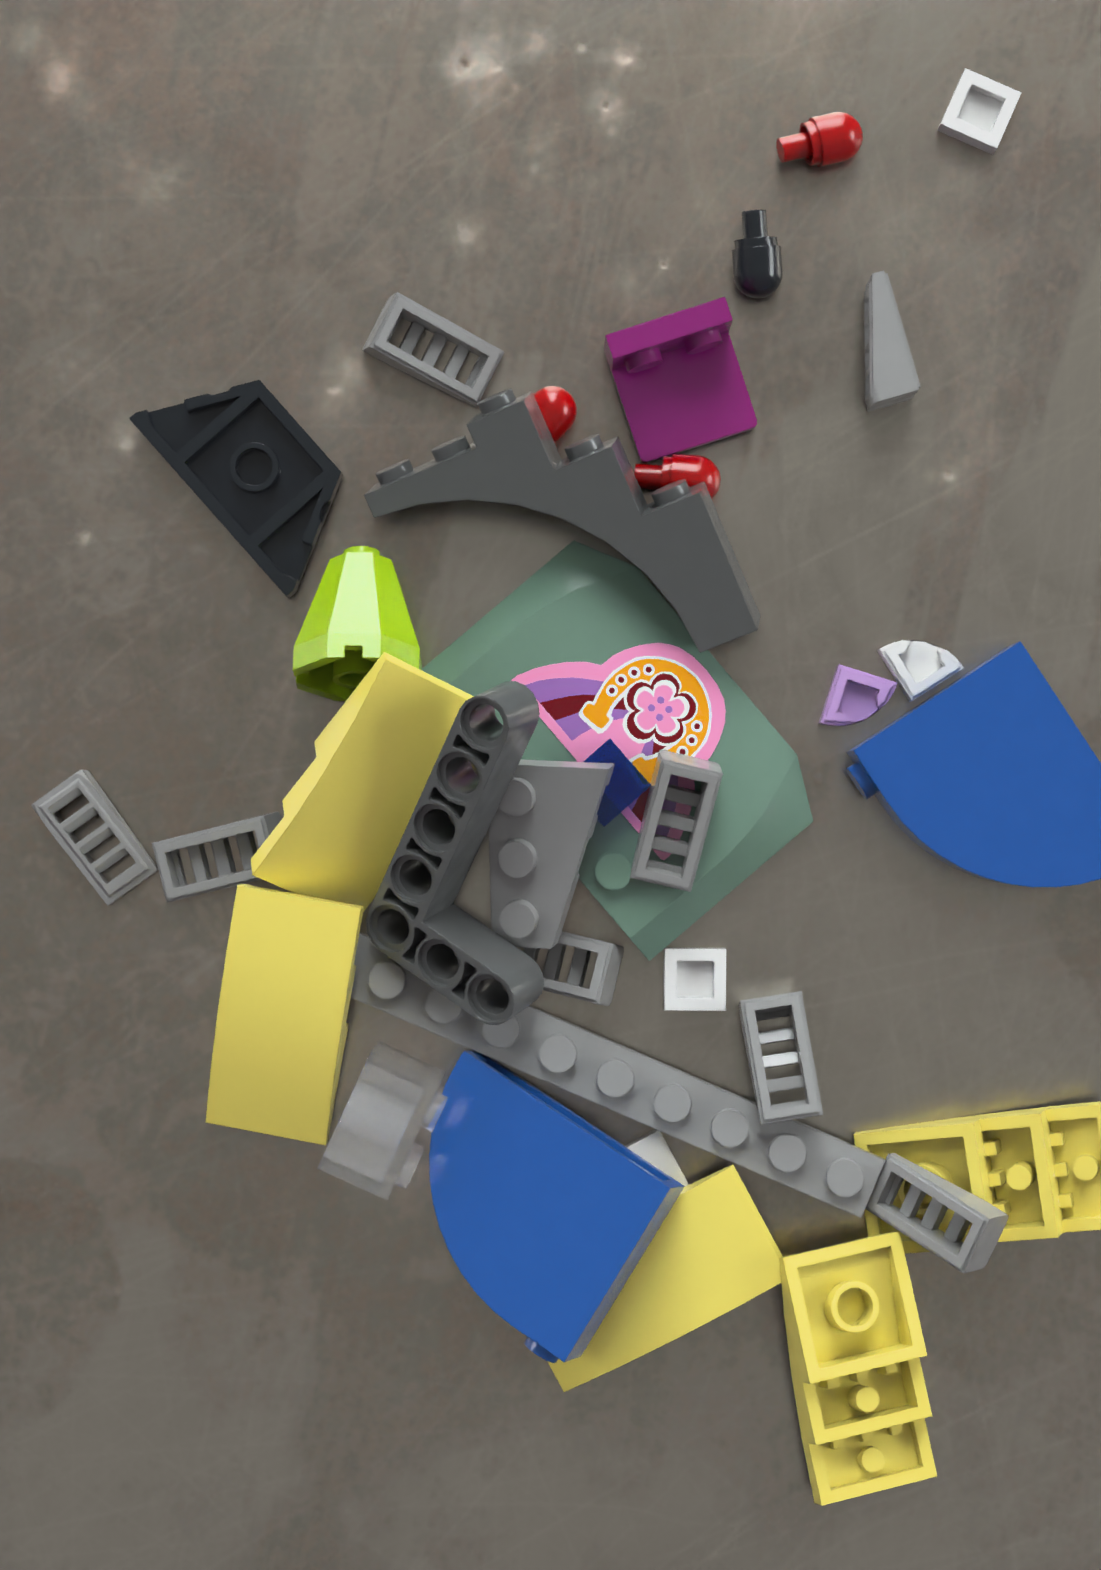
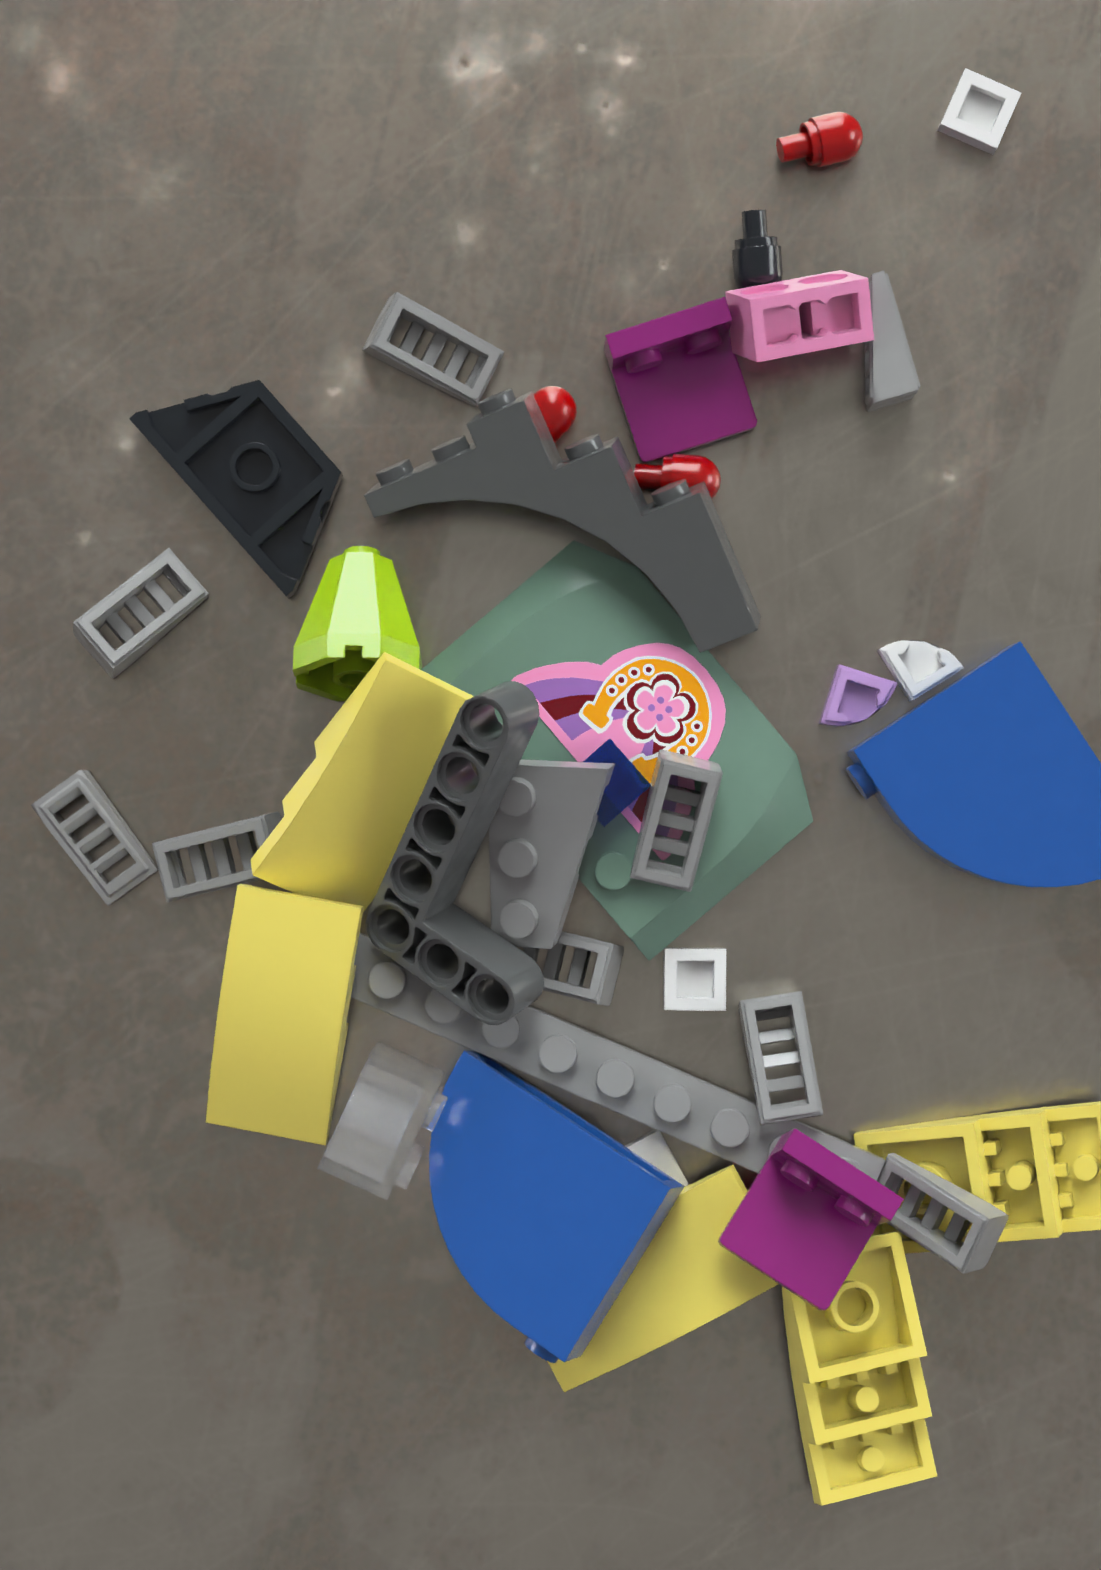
none -> light grey slope [73,548,209,679]
none -> magenta bracket [718,1128,904,1310]
none -> bright pink brick [725,270,874,362]

